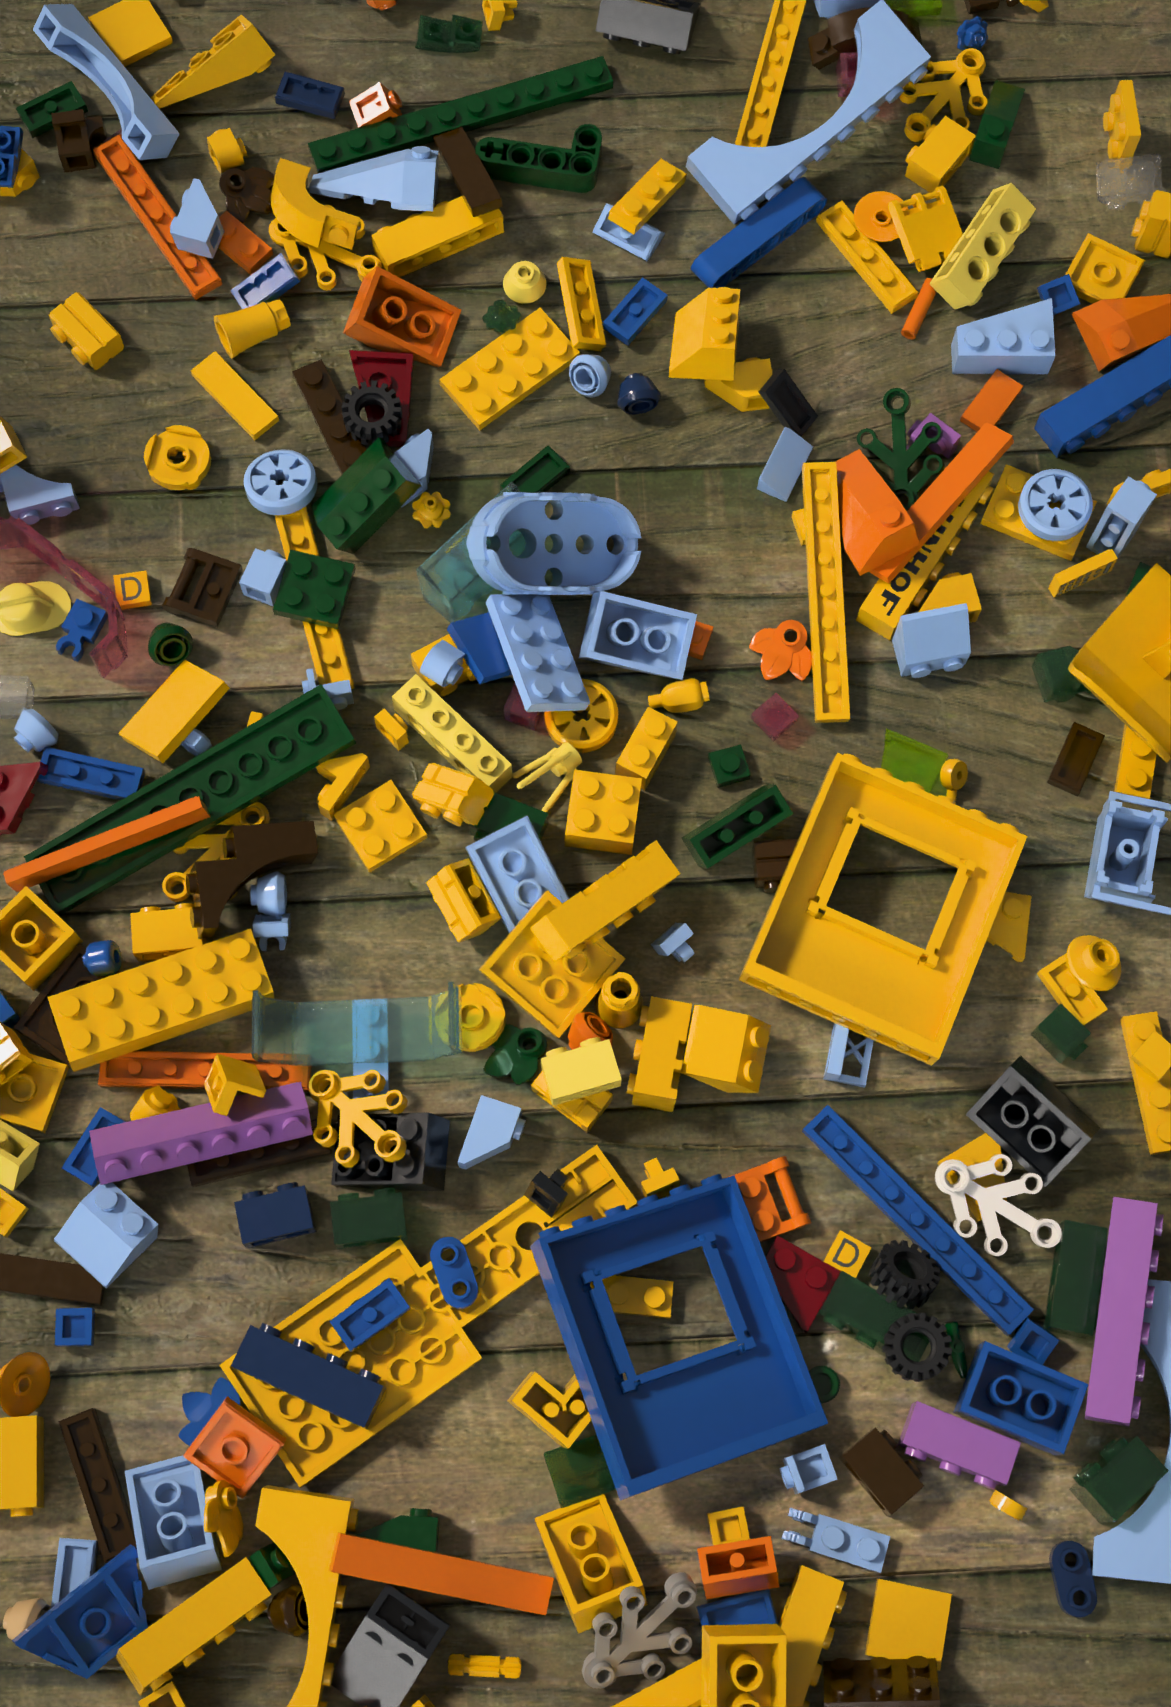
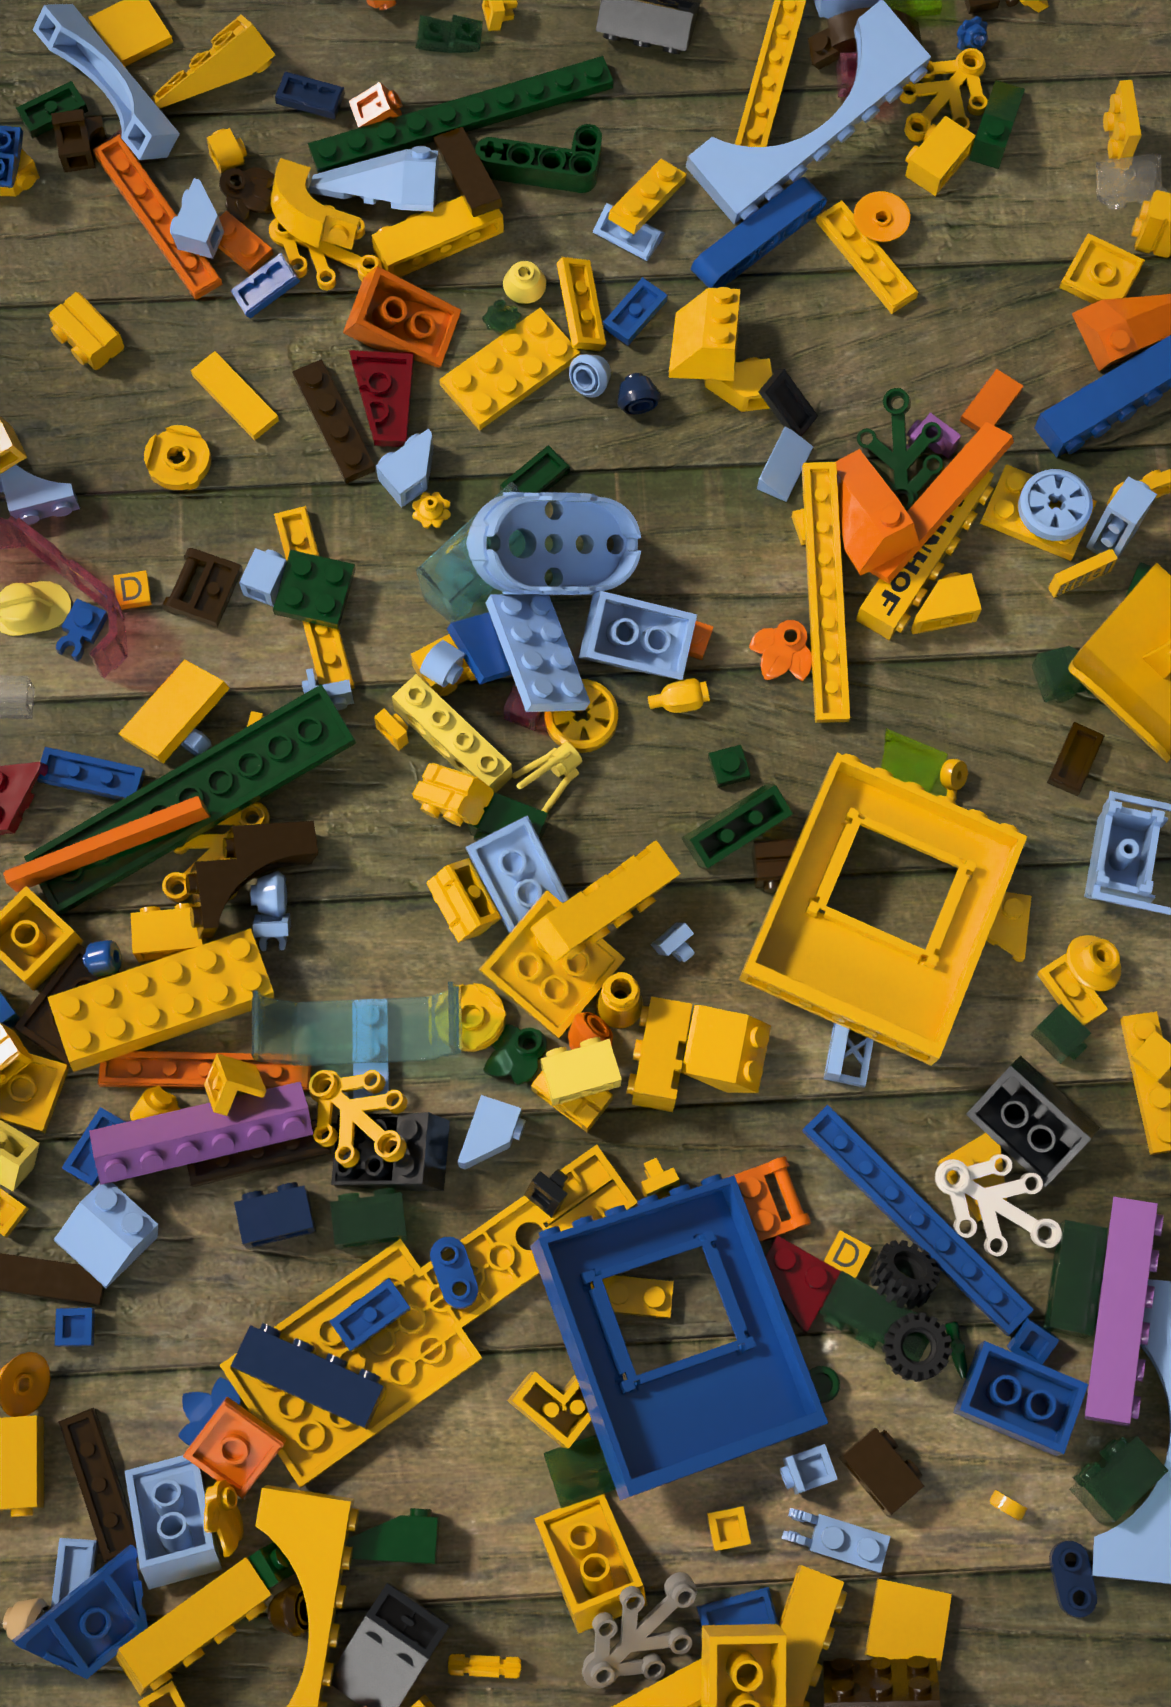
light blue cone [14,709,58,752] -> none
dark green cone [148,623,193,666] -> none
yellow plant [214,299,291,359] -> none
light blue wheel [244,449,317,515] -> none
dark green slope [312,437,422,554] -> none
yellow slope [316,753,370,821] -> none
orange tile [329,1532,554,1616] -> none
yellow plate [333,780,427,873] -> none
black tyre [342,381,402,445] -> none
yellow brick [565,770,642,855] -> none
yellow brick [615,707,678,791] -> none
orange brick [697,1536,780,1600] -> none
clear pink plate [751,693,799,741] -> none
yellow plate [888,186,963,272] -> none
light blue slope [892,603,971,678] -> none
medium lavender brick [898,1401,1021,1490] -> none
orange piece [901,278,937,340] -> none
light yellow brick [930,183,1036,310] -> none
light blue wedge [951,298,1055,374] -> none
blue plate [1037,274,1080,315] -> none
yellow plate [1114,724,1157,799] -> none

